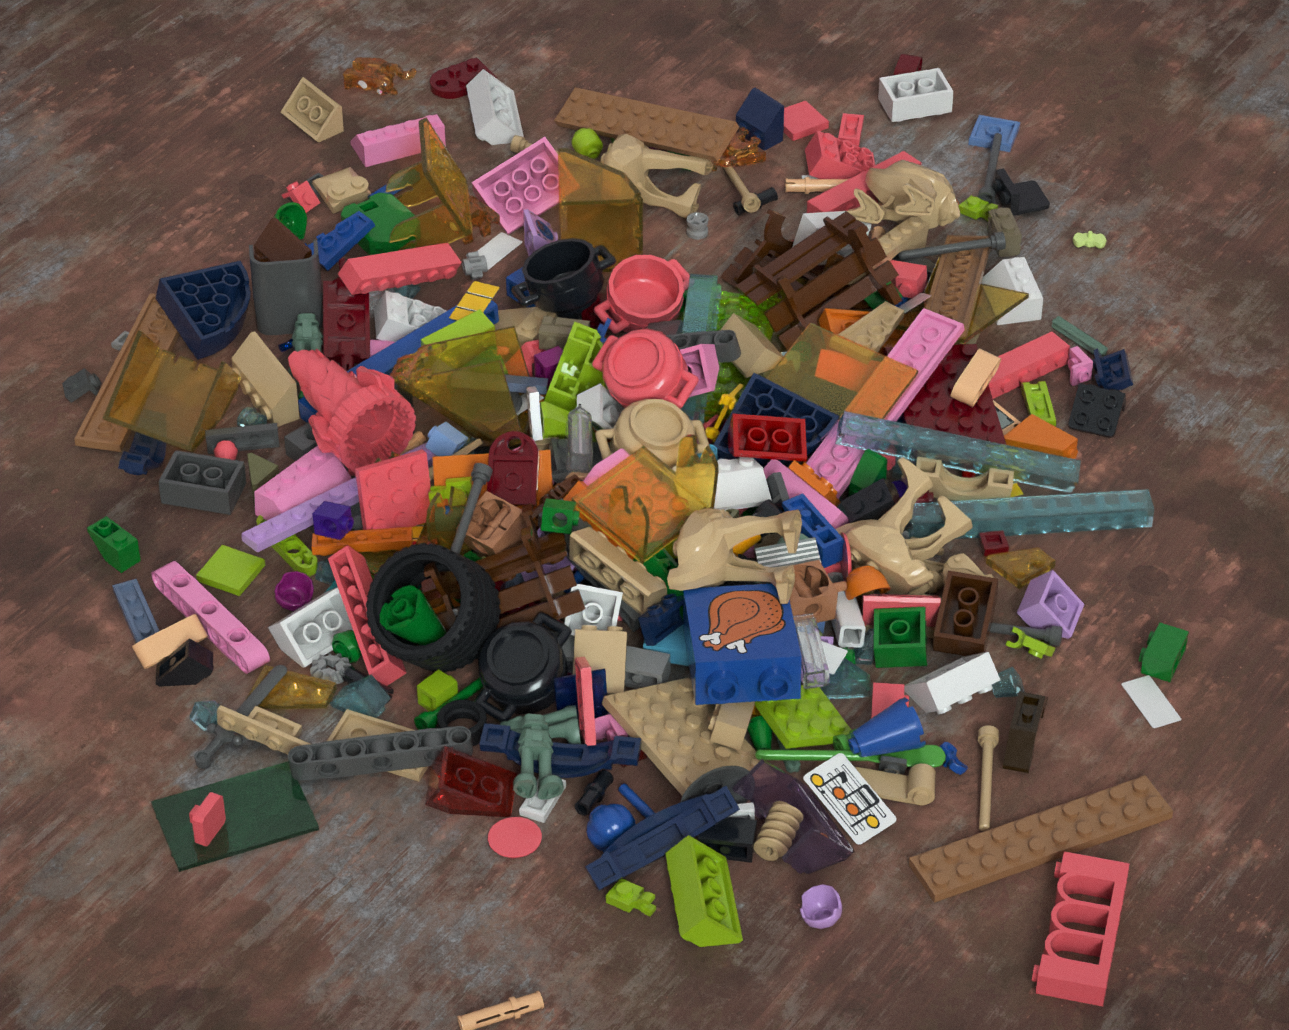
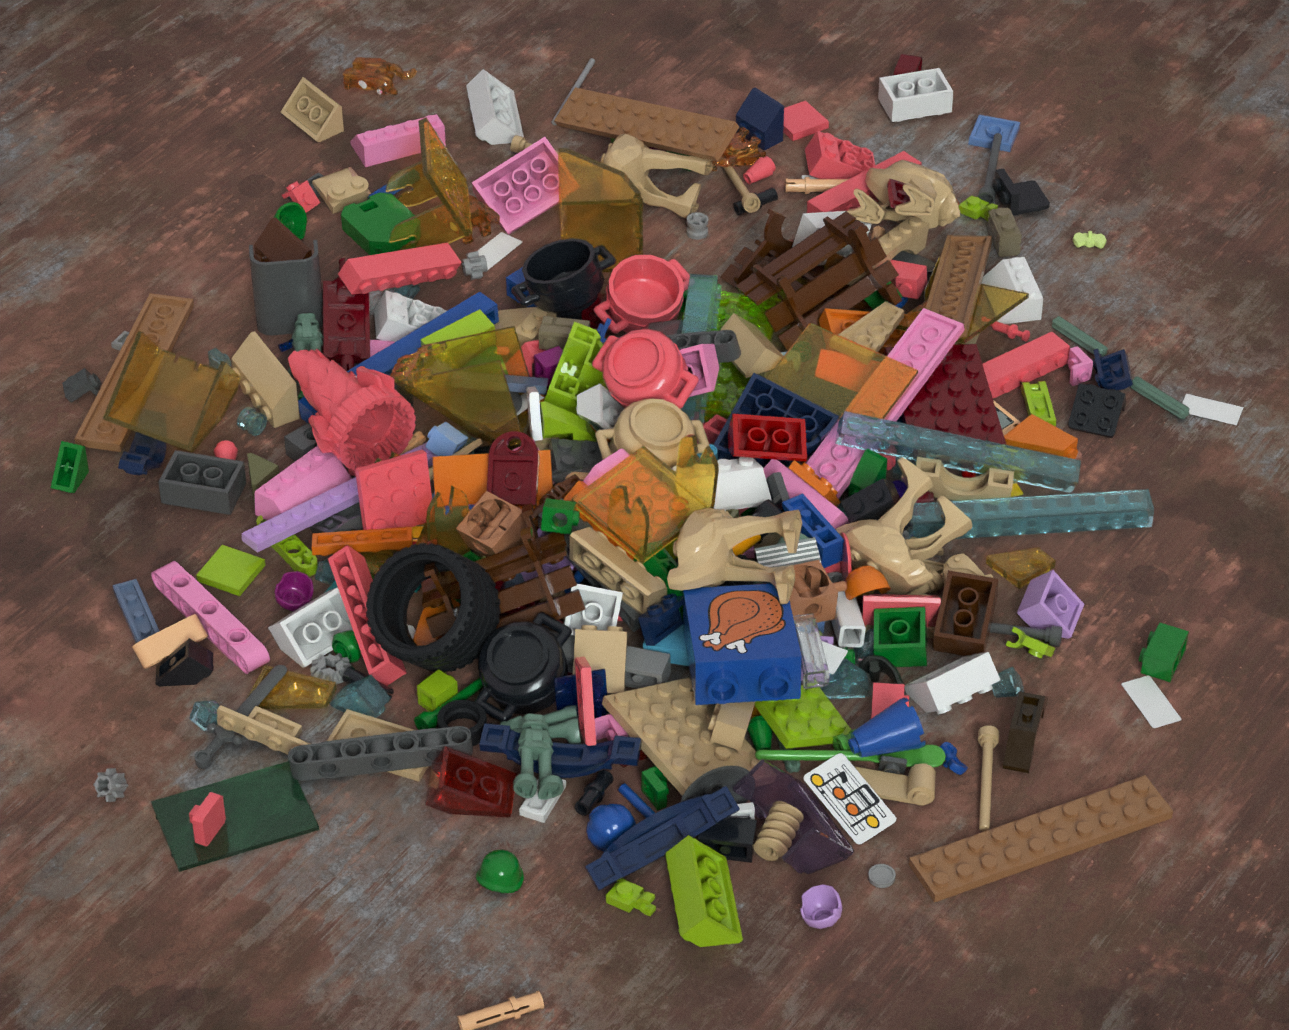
green slope [87,516,141,573] -> none
dark blue brick [156,260,251,360] -> none
dark grey plate [205,423,280,454] -> none
blue wing [305,211,375,271] -> none
dark purple brick [312,501,354,540] -> none
green cone [380,585,447,646] -> none
lime plate [428,477,472,505] -> none
dark red plate [430,57,497,99] -> none
dark grey piece [448,463,493,572] -> none
yellow sticker [449,281,499,321] -> none
coral piece [488,817,542,858] -> none
lavender slope [523,209,558,256] -> none
clear piece [565,404,593,473] -> none
lime head [571,128,603,160] -> none
yellow flag [705,384,744,443] -> none
coral plate [838,113,864,147] -> none
dark grey piece [898,232,1006,260] -> none
white sticker [898,293,932,313] -> none
light nougat beam [951,348,1001,407] -> none
dark red plate [978,530,1009,557] -> none
coral fence [1032,851,1130,1007] -> none
none -> green slope [51,441,89,493]
none -> light grey gear [93,768,128,802]
none -> clear light blue plate [208,348,231,380]
none -> green helmet [476,849,524,893]
none -> light grey axle [551,58,595,125]
none -> green bracket [641,766,669,811]
none -> coral cone [743,156,776,185]
none -> pearl dark grey piece [859,655,906,695]
none -> light grey piece [868,864,896,888]
none -> dark red hinge [887,179,910,210]
none -> coral piece [981,319,1030,342]
none -> sand green axle [1130,376,1190,419]
none -> white sticker [1182,394,1244,425]

